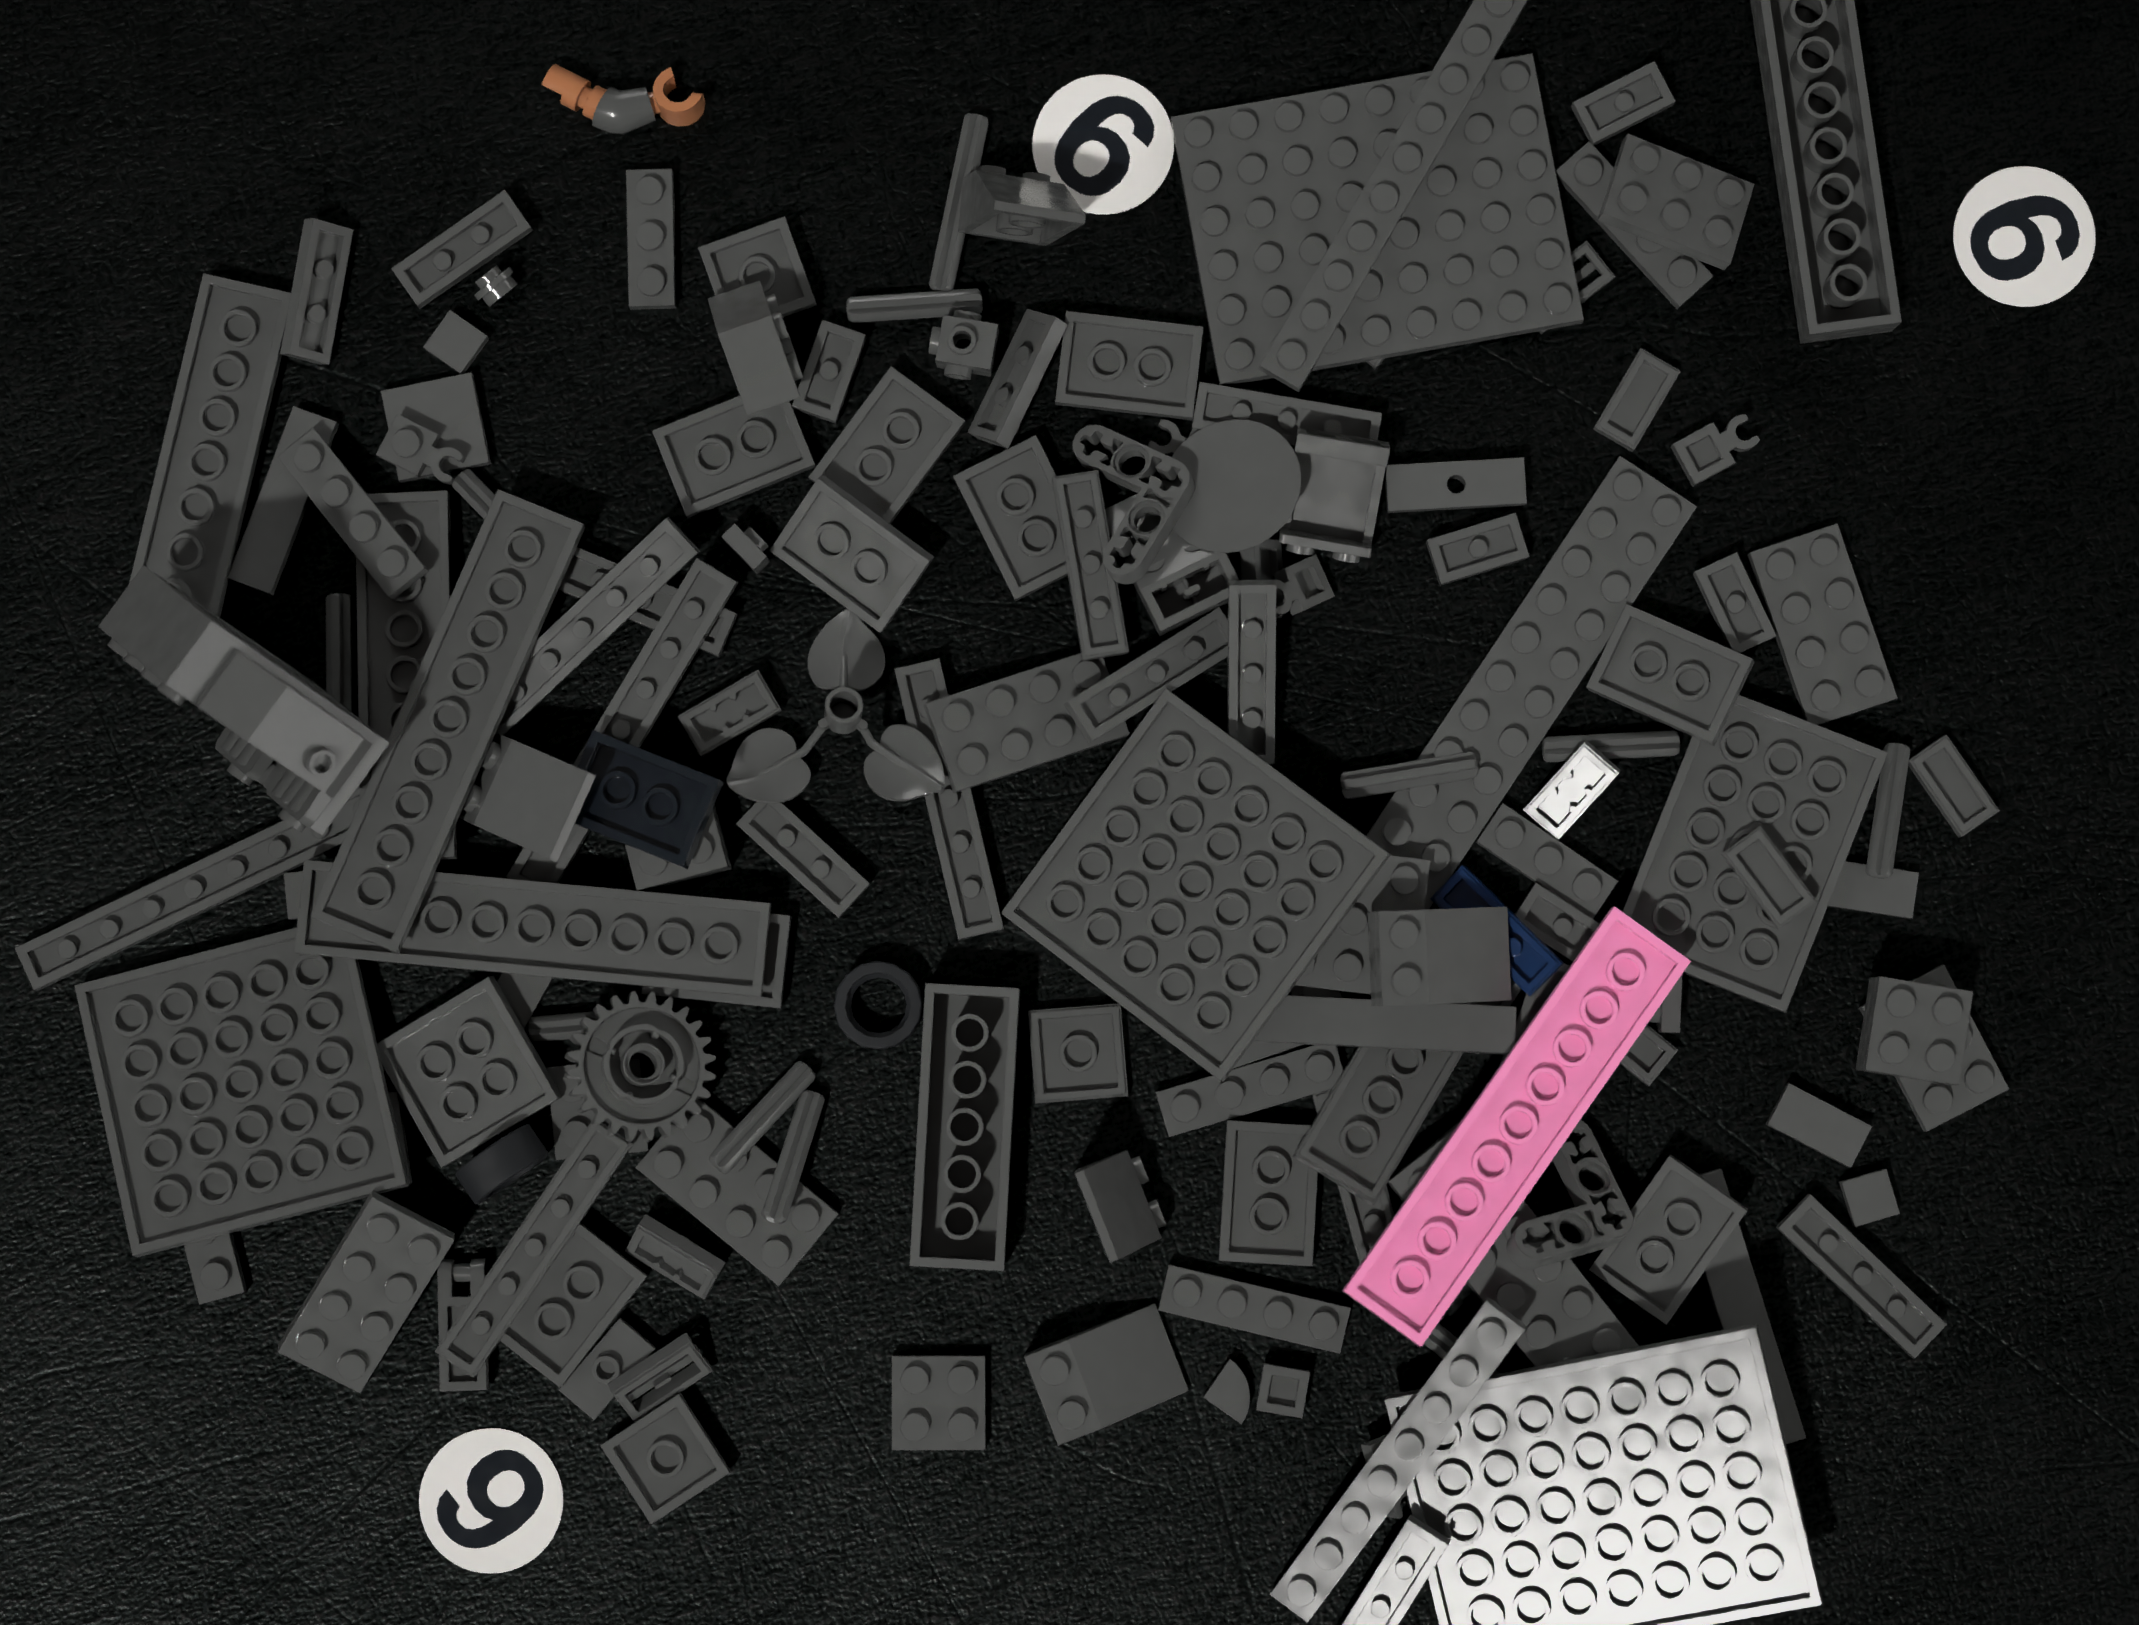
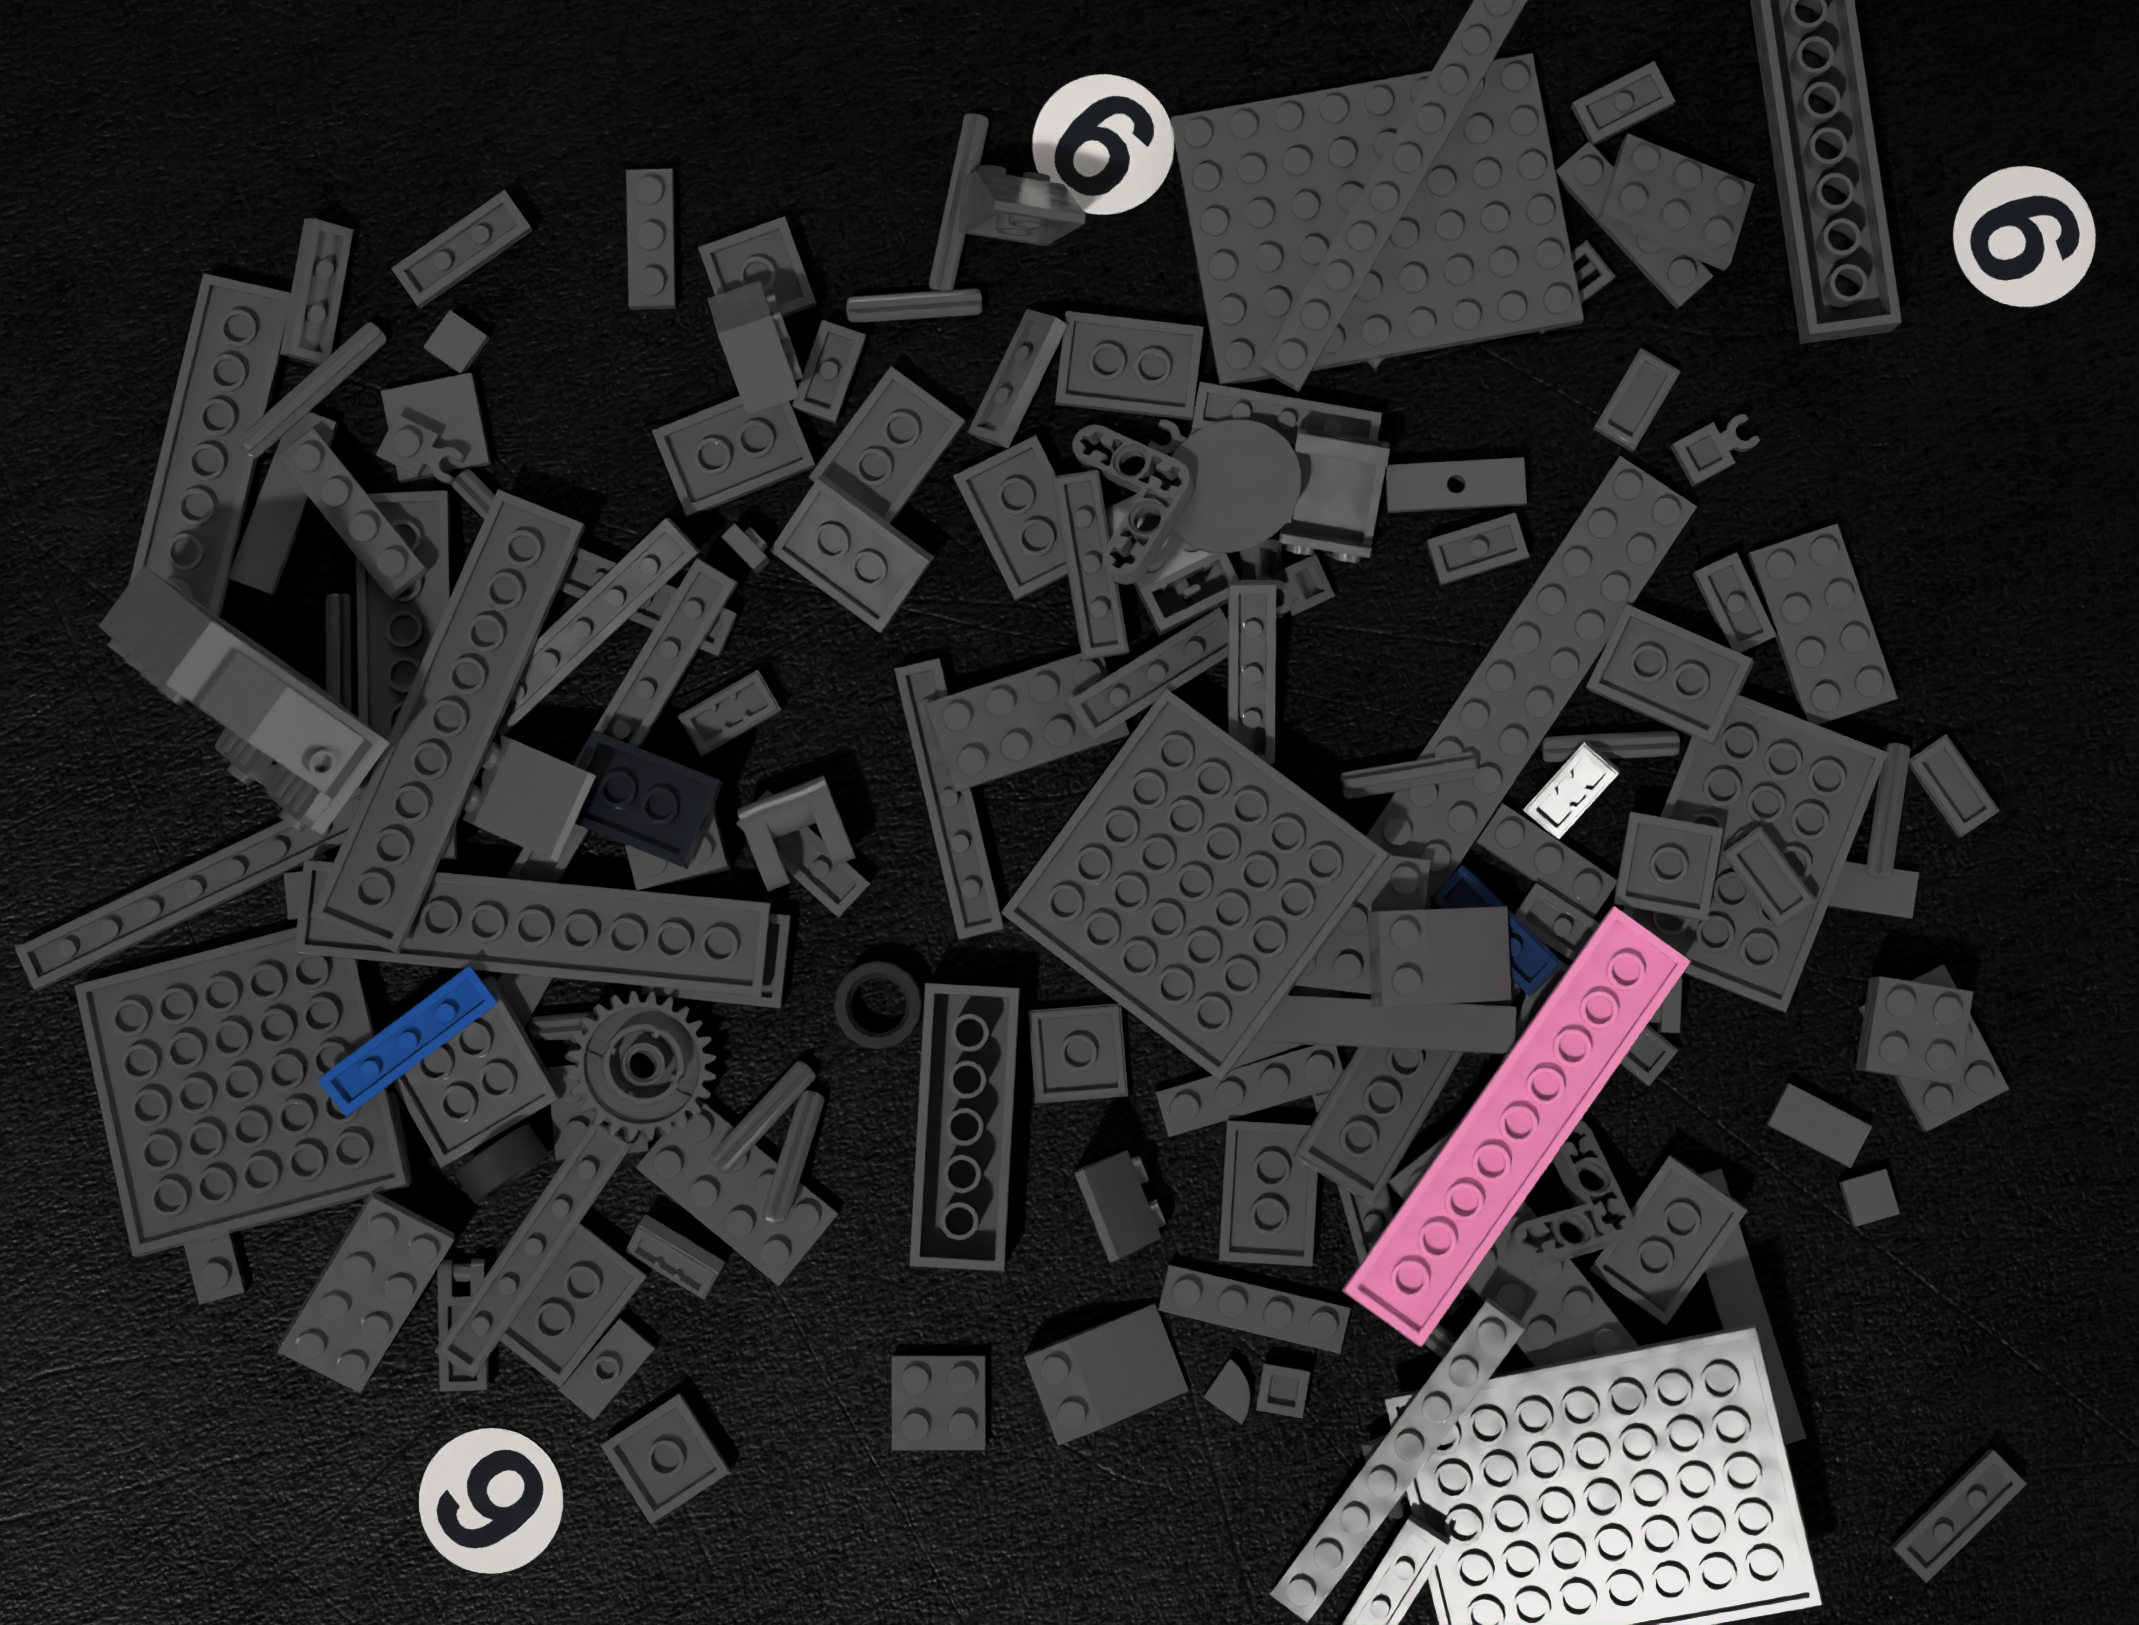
dark grey plate [474,265,517,307] -> none
nougat piece [542,64,705,135] -> none
dark grey tile [608,1333,713,1422] -> none
dark grey plant [726,609,945,803] -> none
dark grey brick [929,310,999,380] -> none
dark grey plate [1776,1194,1947,1358] -> none
none -> dark grey axle [238,322,387,459]
none -> blue plate [317,965,498,1117]
none -> dark grey connector [737,775,856,892]
none -> dark grey plate [1613,812,1723,921]
none -> dark grey plate [1890,1449,2026,1583]

